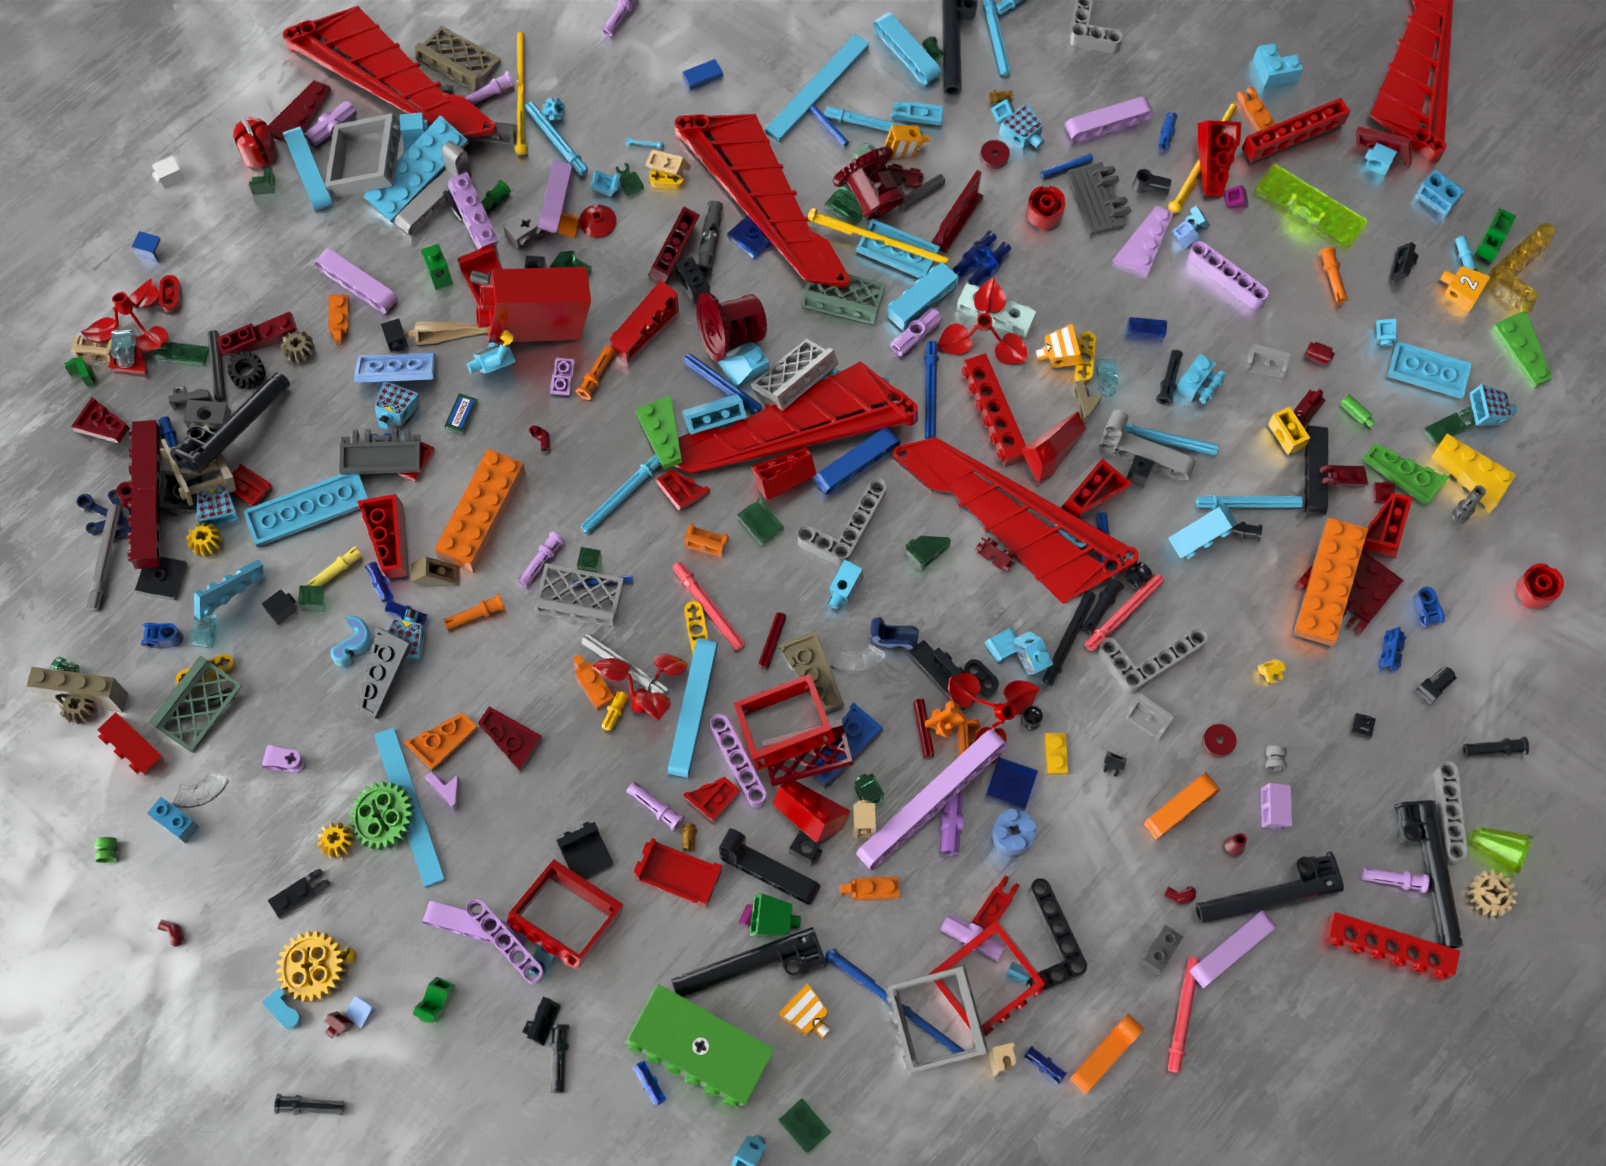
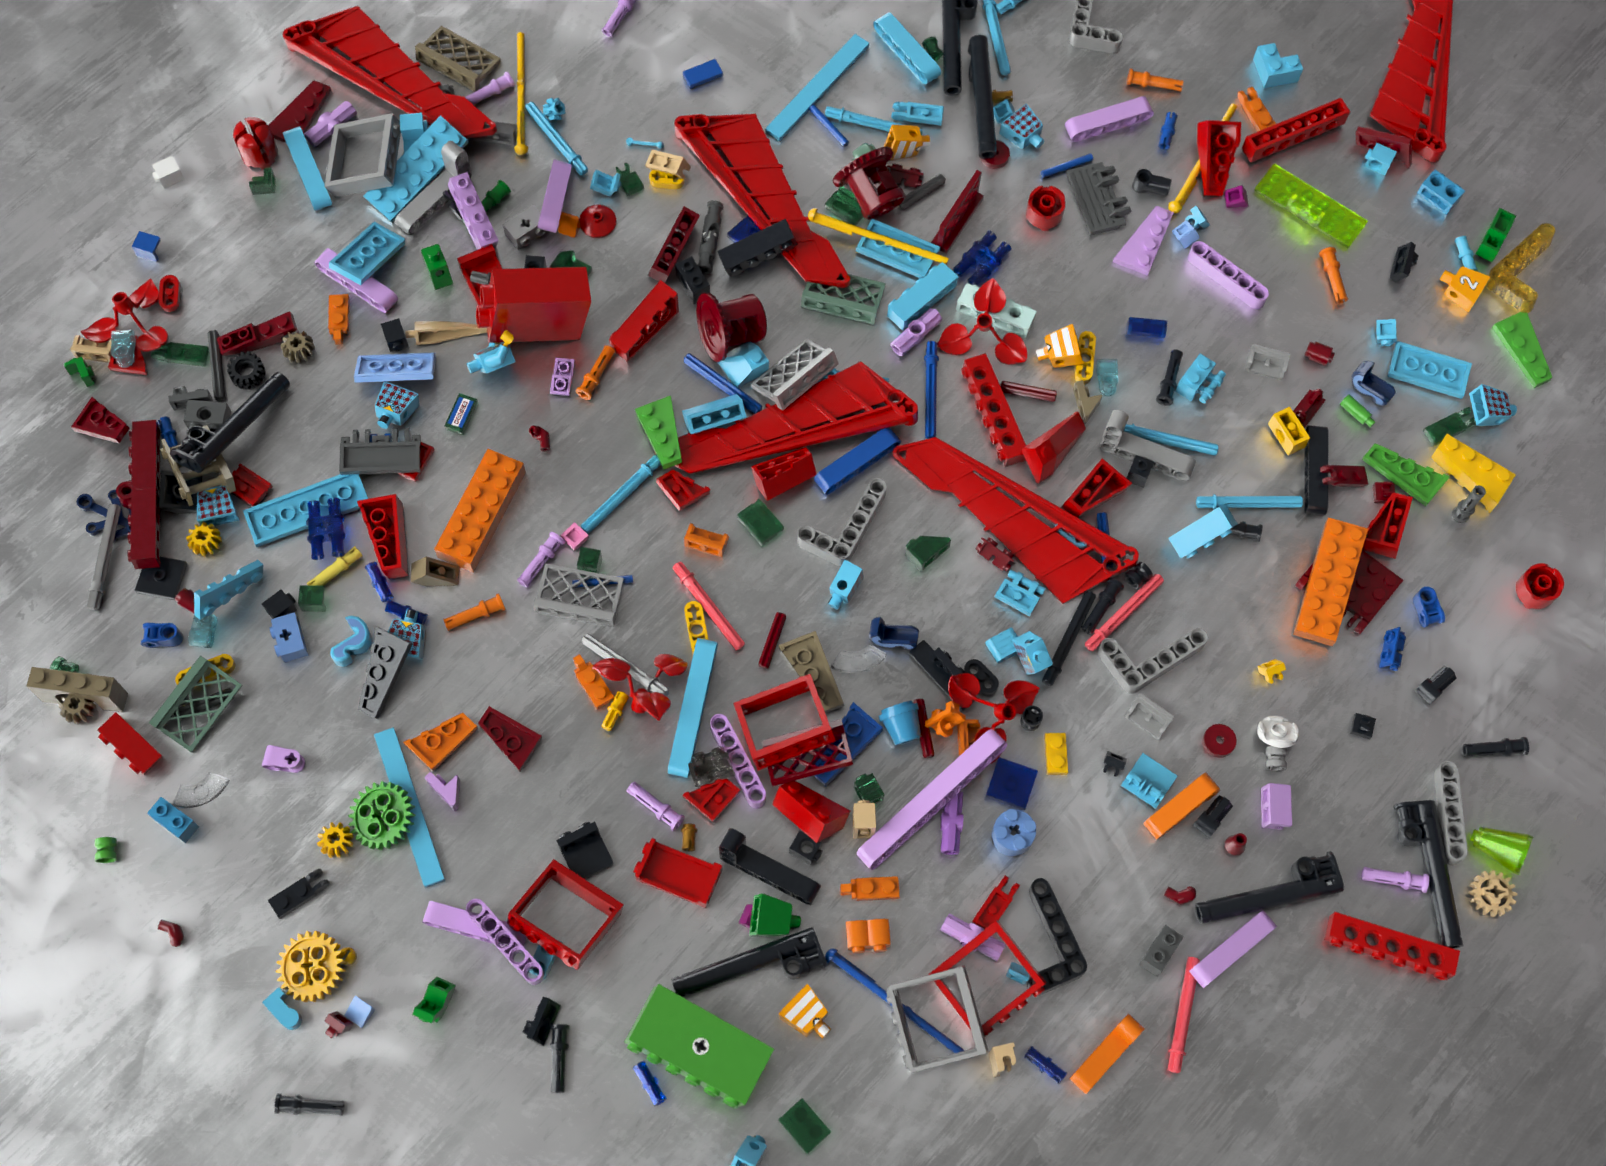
none -> dark red cone [175,588,194,614]
none -> medium blue brick [269,612,309,663]
none -> clear blue pin [306,498,346,560]
none -> medium azure plate [329,222,405,285]
none -> bright pink plate [560,522,589,551]
none -> clear smoke cylinder [688,746,735,787]
none -> black brick [717,219,798,277]
none -> orange brick [846,919,891,954]
none -> dark azure piece [878,701,921,746]
none -> black piece [968,35,997,159]
none -> medium azure plate [995,569,1046,617]
none -> dark red axle [1000,381,1057,402]
none -> medium azure hinge [1121,753,1177,809]
none -> orange pin [1127,68,1183,92]
none -> black piece [1193,795,1233,838]
none -> white tile [1257,716,1299,748]
none -> dark blue animal [1351,361,1396,406]

